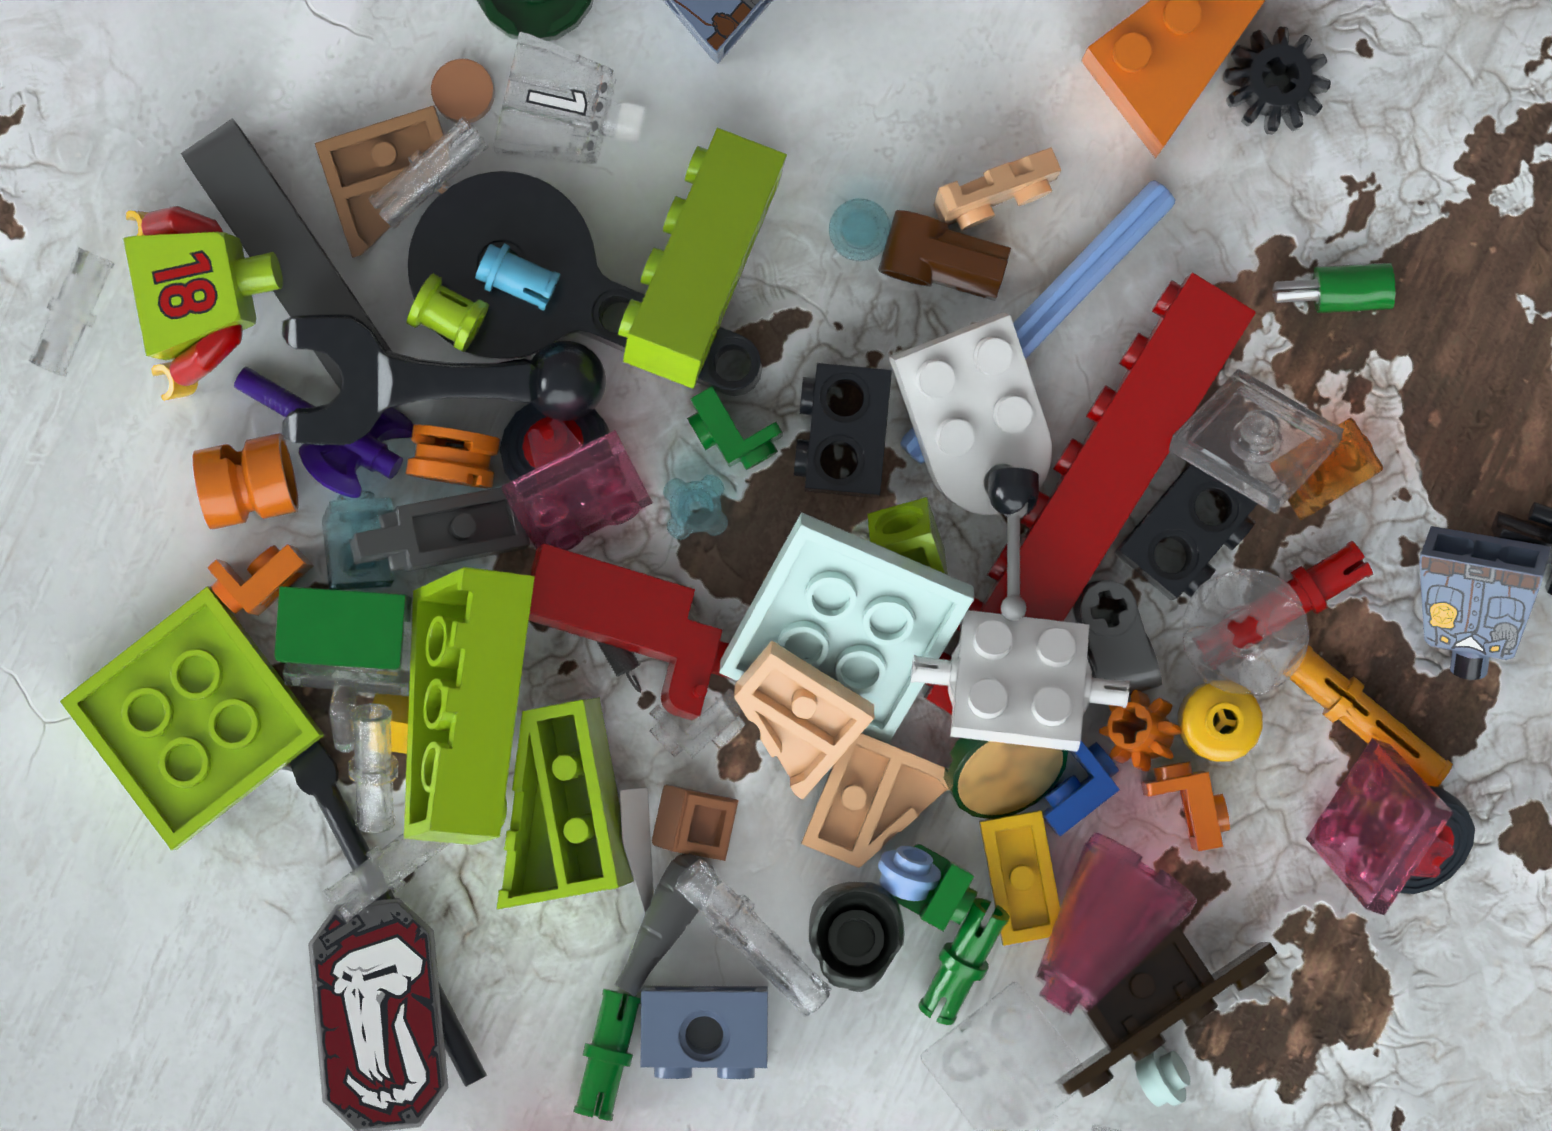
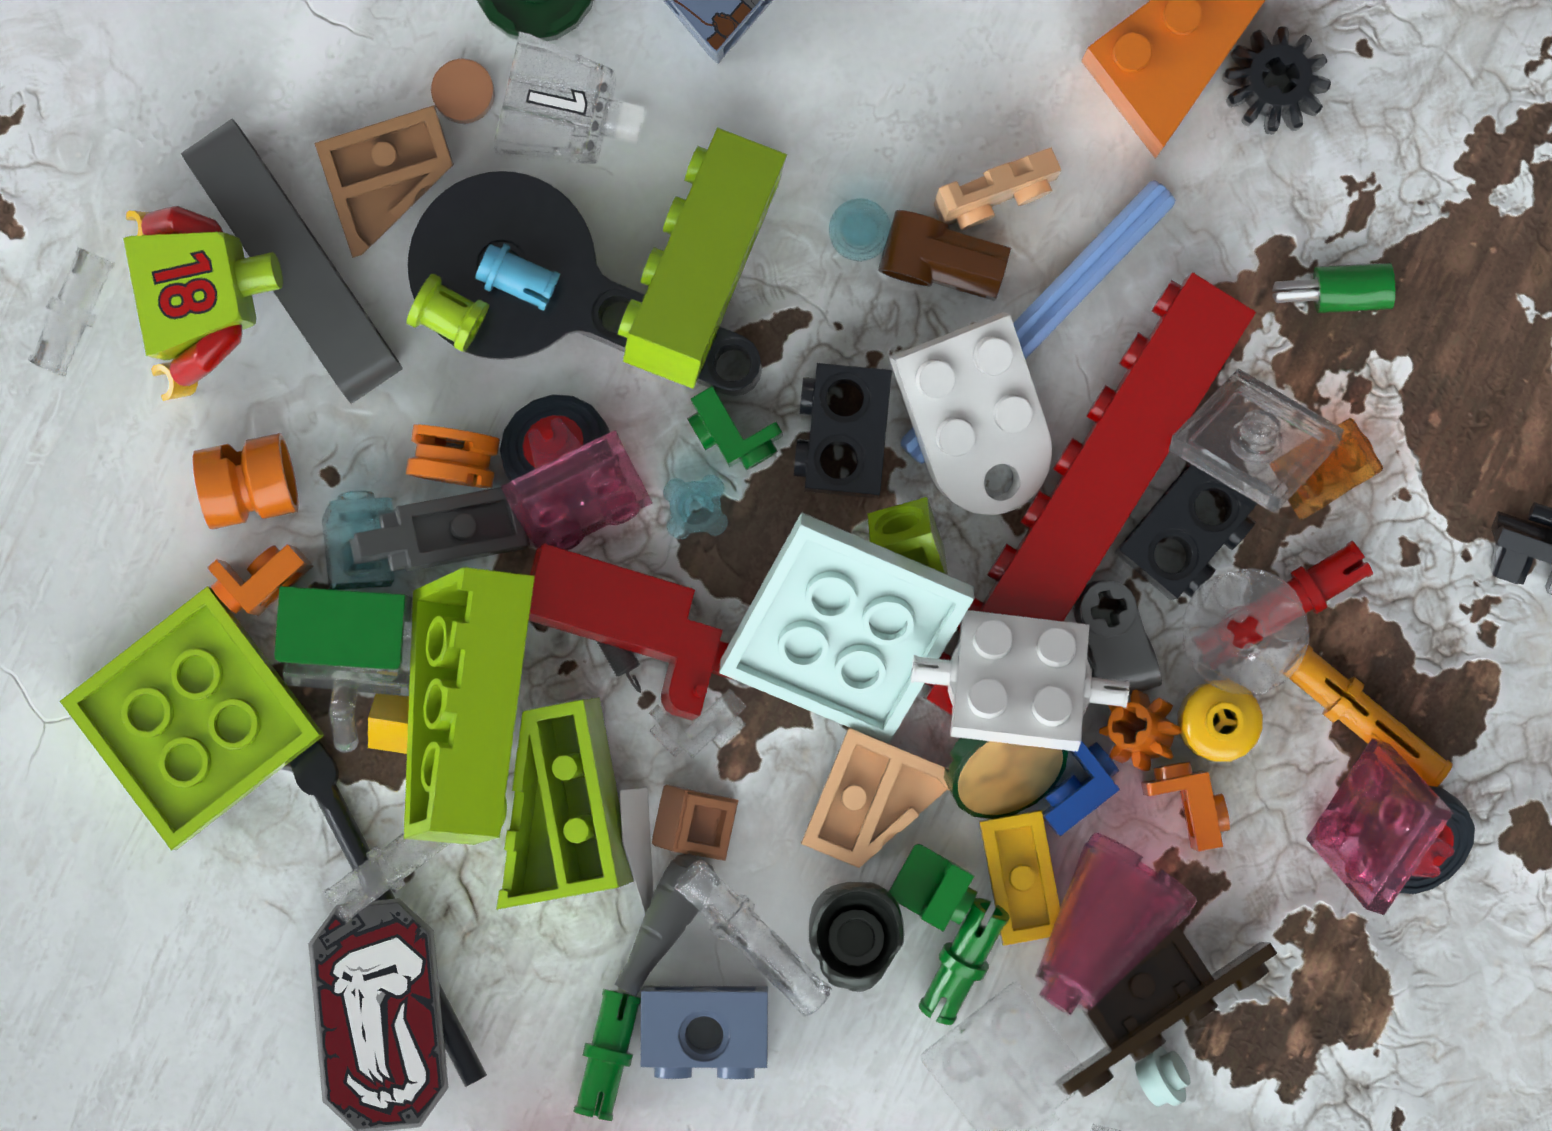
dark purple piece [234,367,414,498] -> none
black piece [282,314,606,445] -> none
clear pin [348,703,399,833] -> none
clear pin [368,117,489,229] -> none
light nougat wing [734,641,874,800] -> none
light blue plate [878,846,941,901] -> none
hinge [989,468,1039,621] -> none
sand blue torso [1419,526,1551,680] -> none

